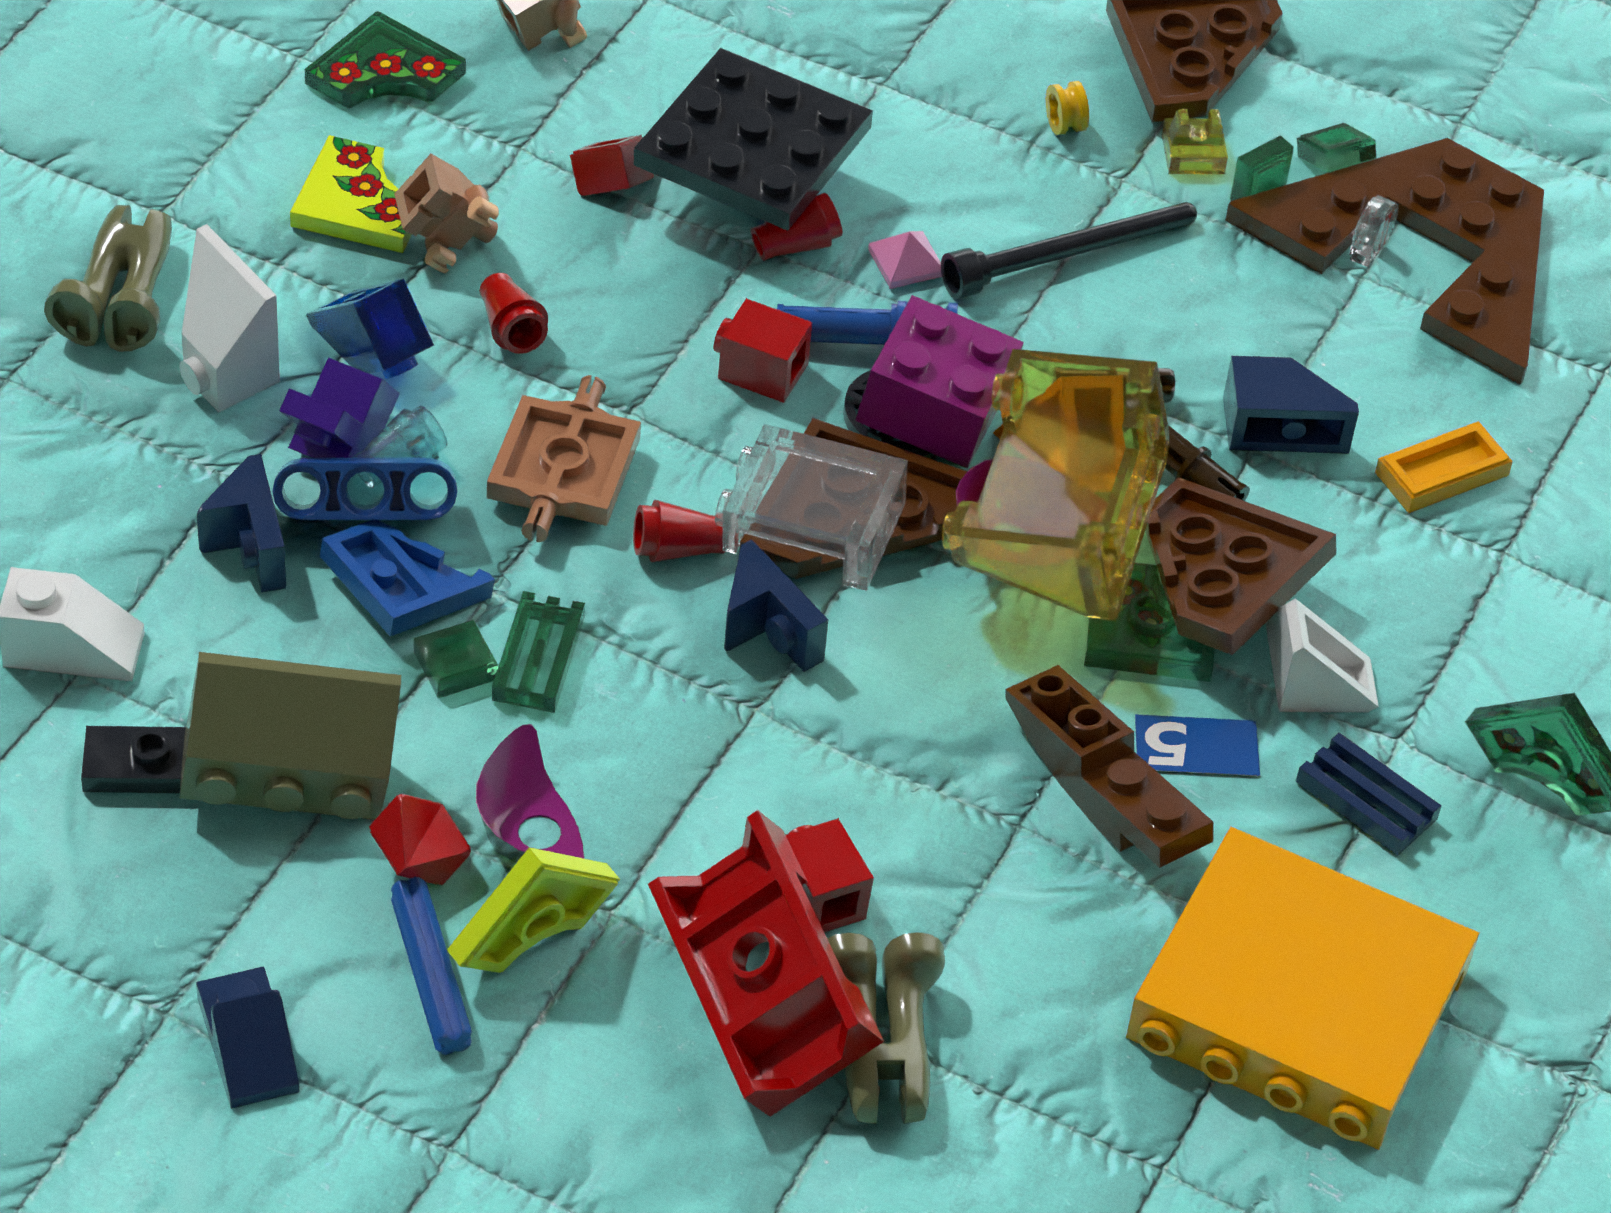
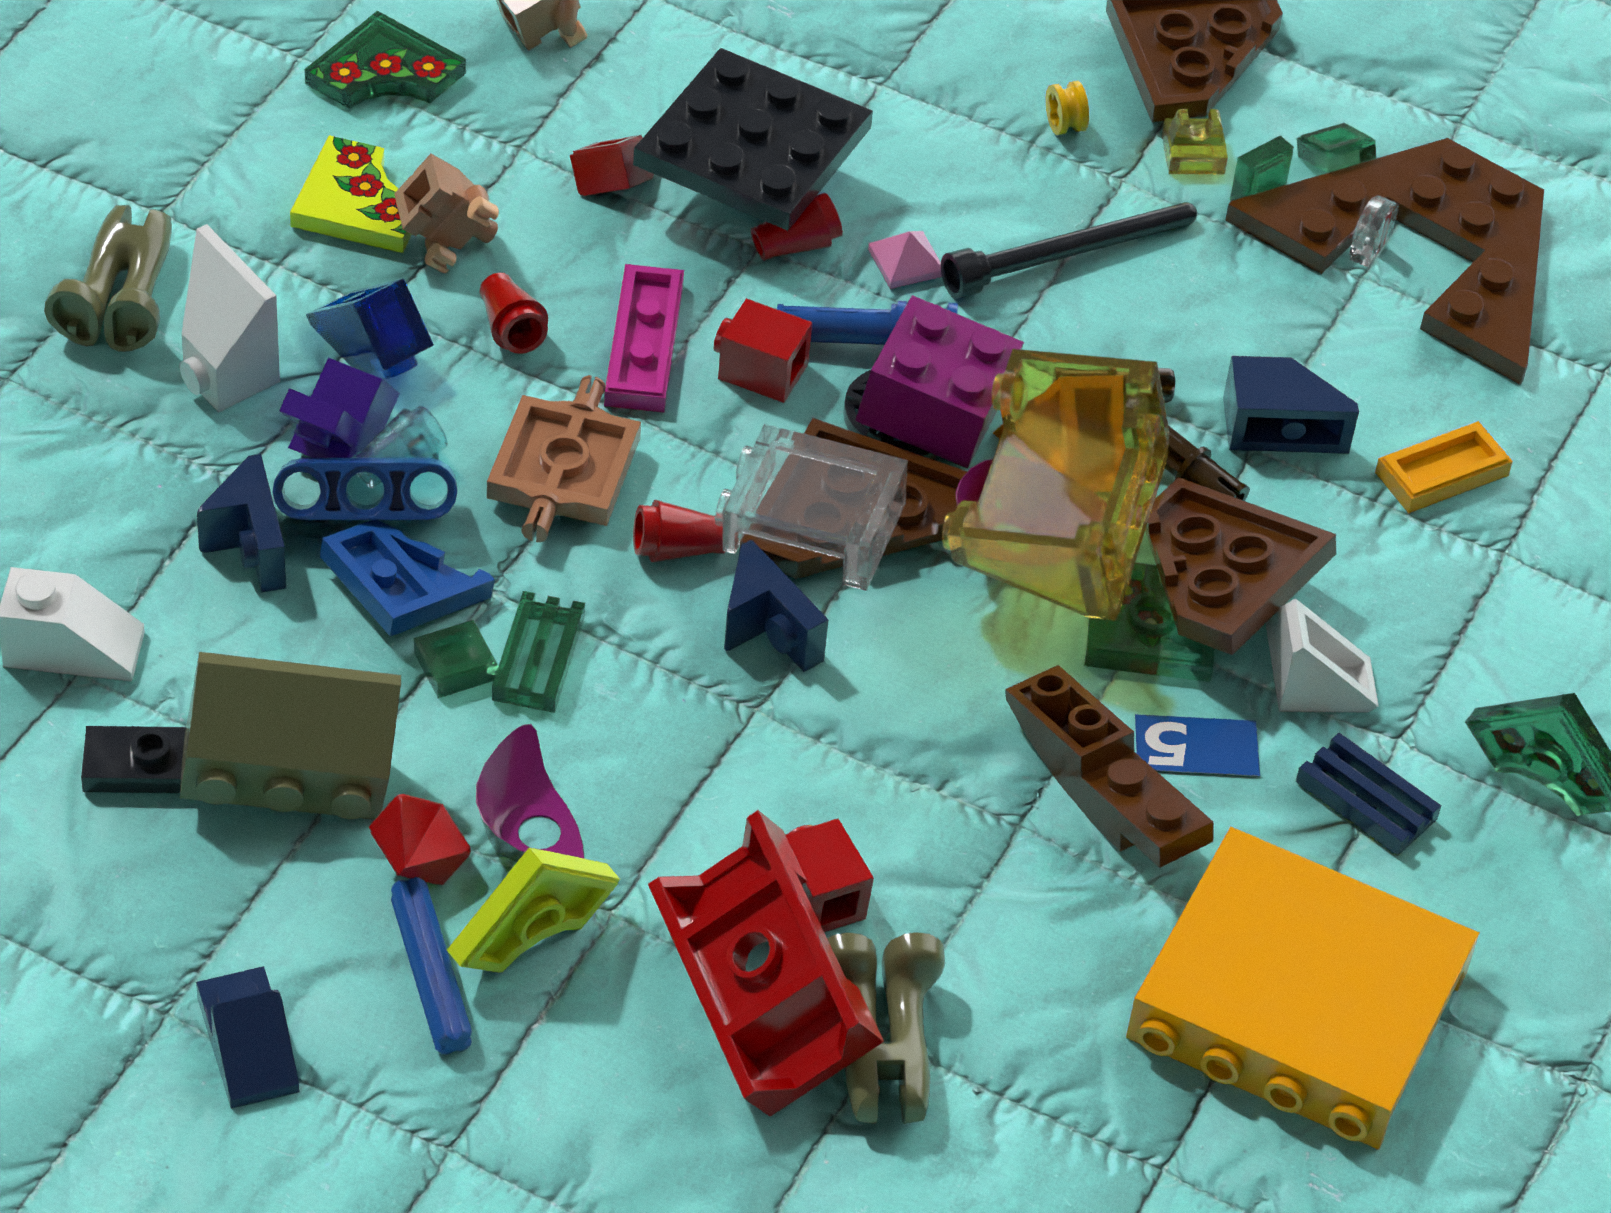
none -> dark pink tile [604,264,684,413]

